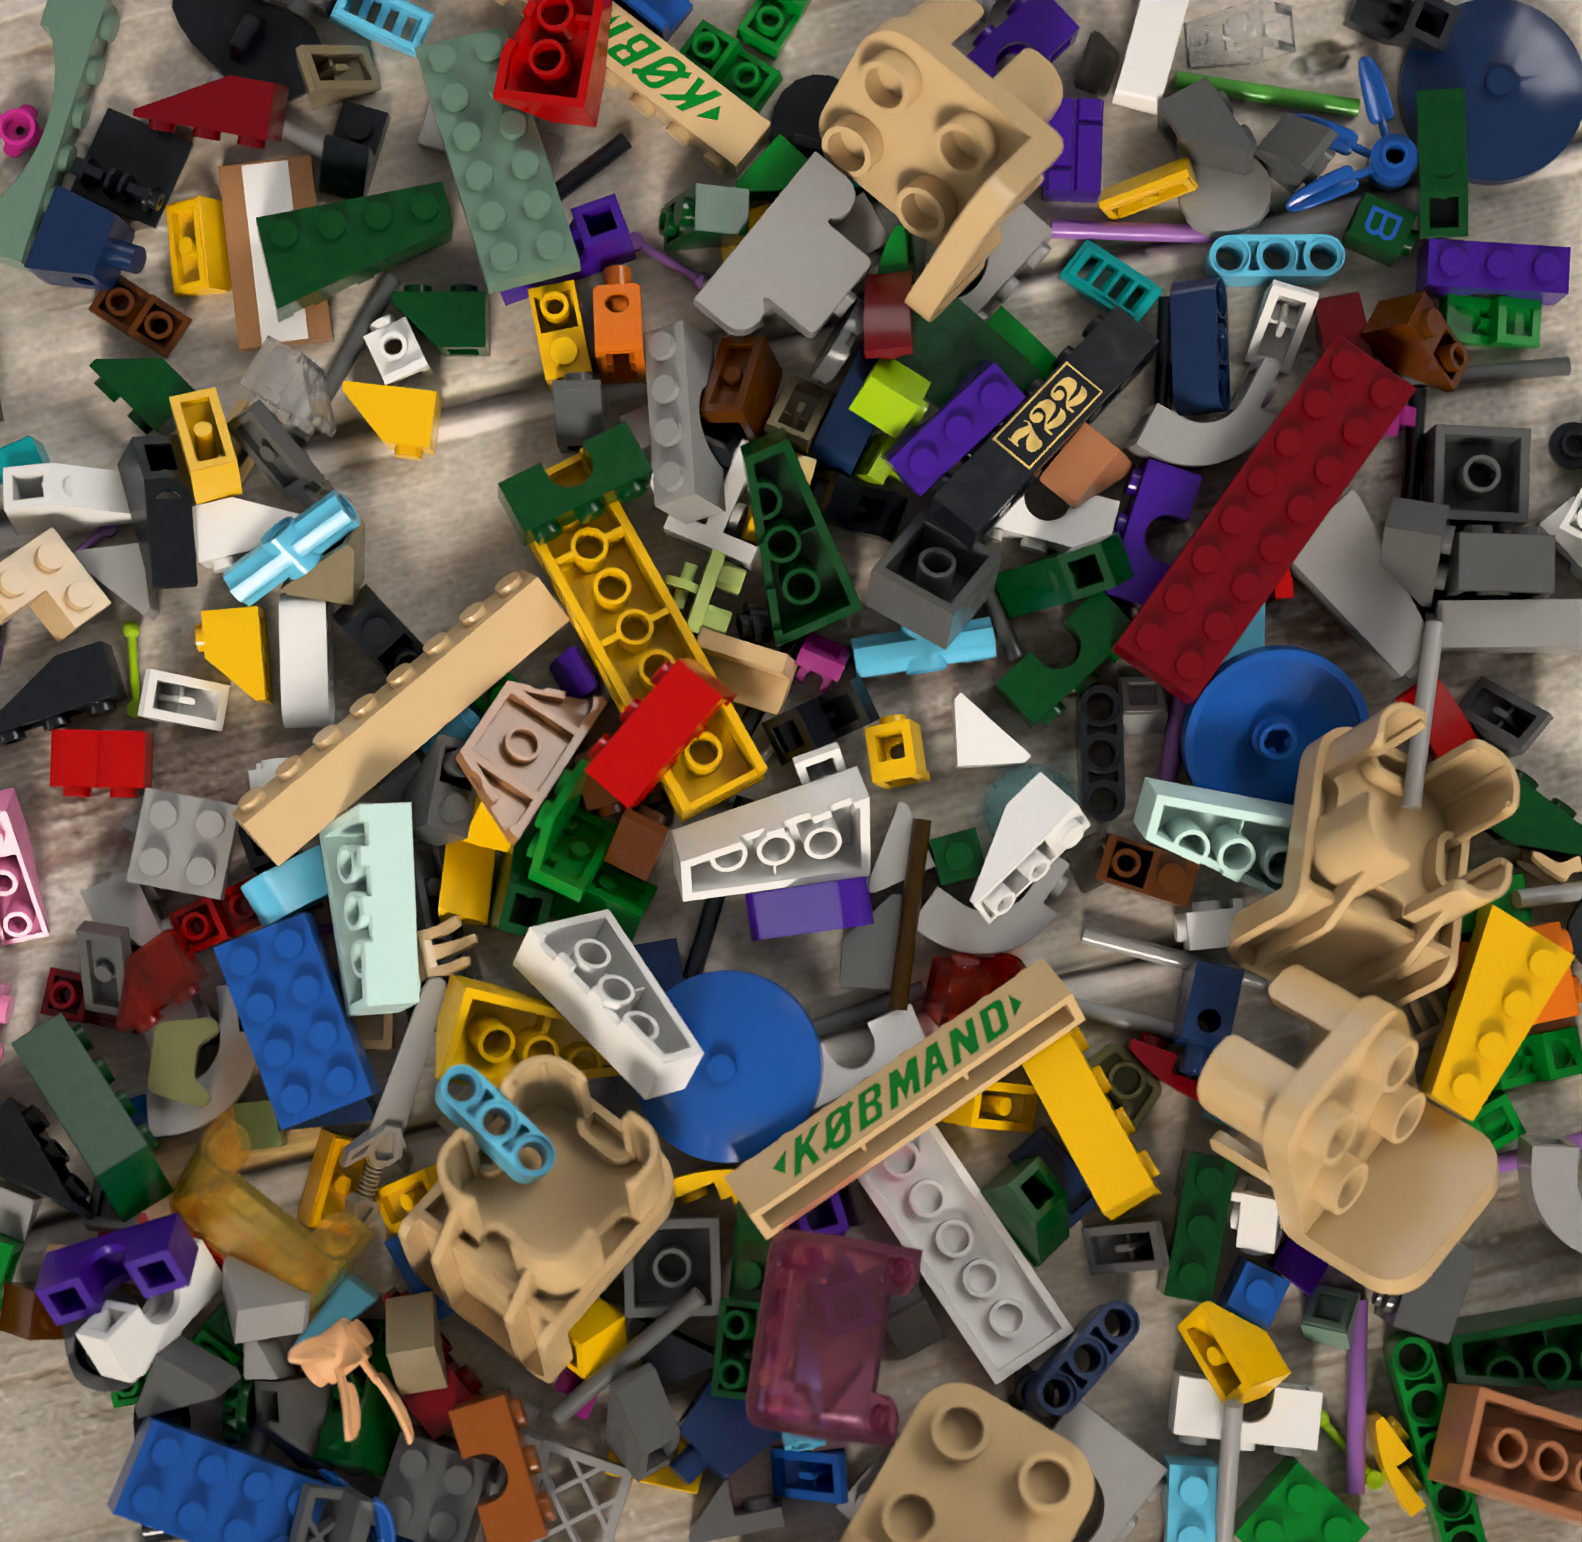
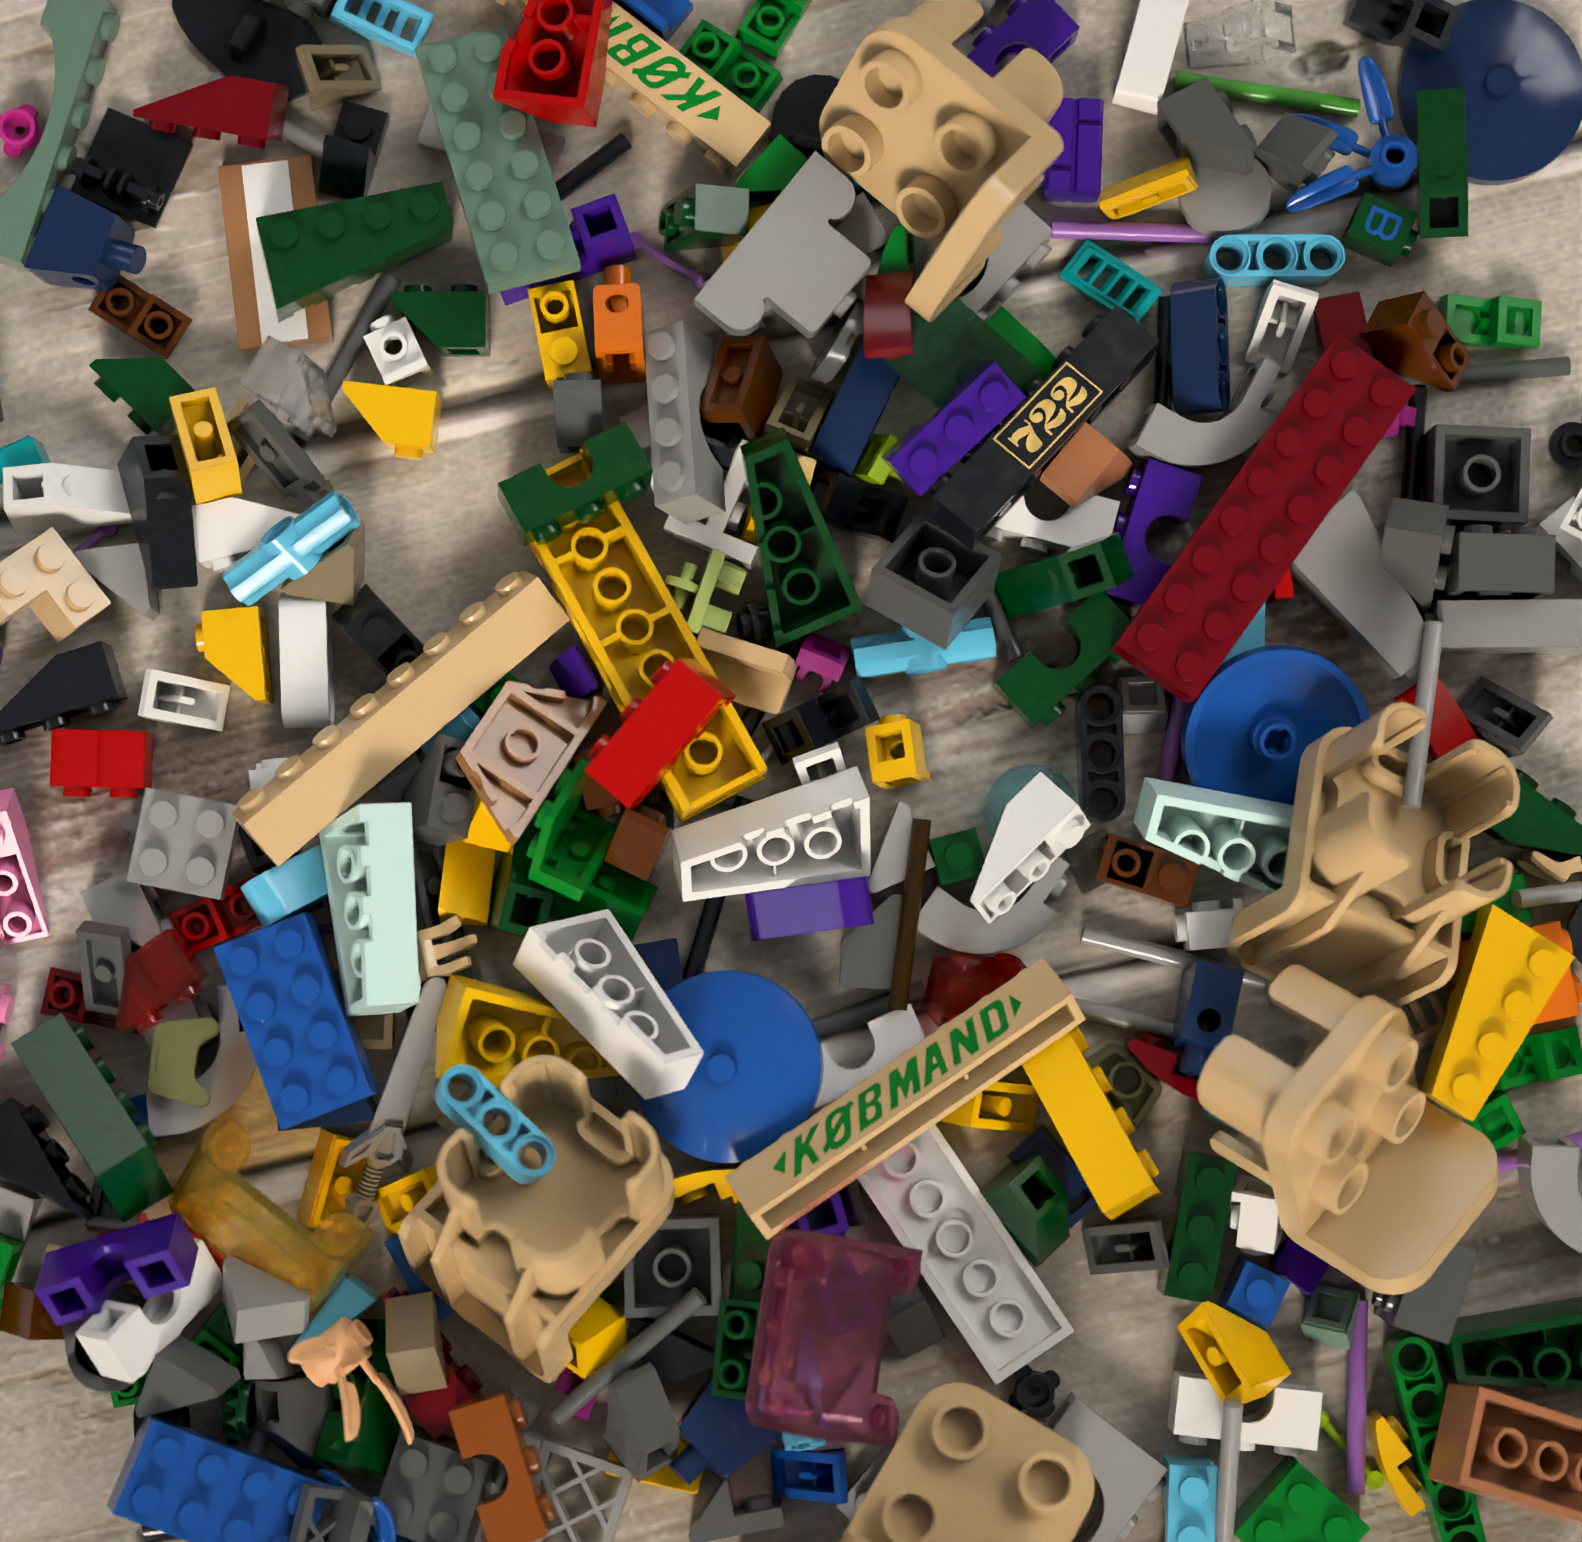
lime hinge [122,620,142,718] -> none
yellow slope [166,196,232,298] -> none
sand green slope [233,1099,287,1151] -> none
lime brick [849,357,931,439] -> none
white slope [952,692,1031,769] -> none
dark blue beam [1024,1300,1140,1418] -> none
clear smoke slope [1074,31,1120,97] -> none
dark purple arch [1415,238,1571,306] -> none

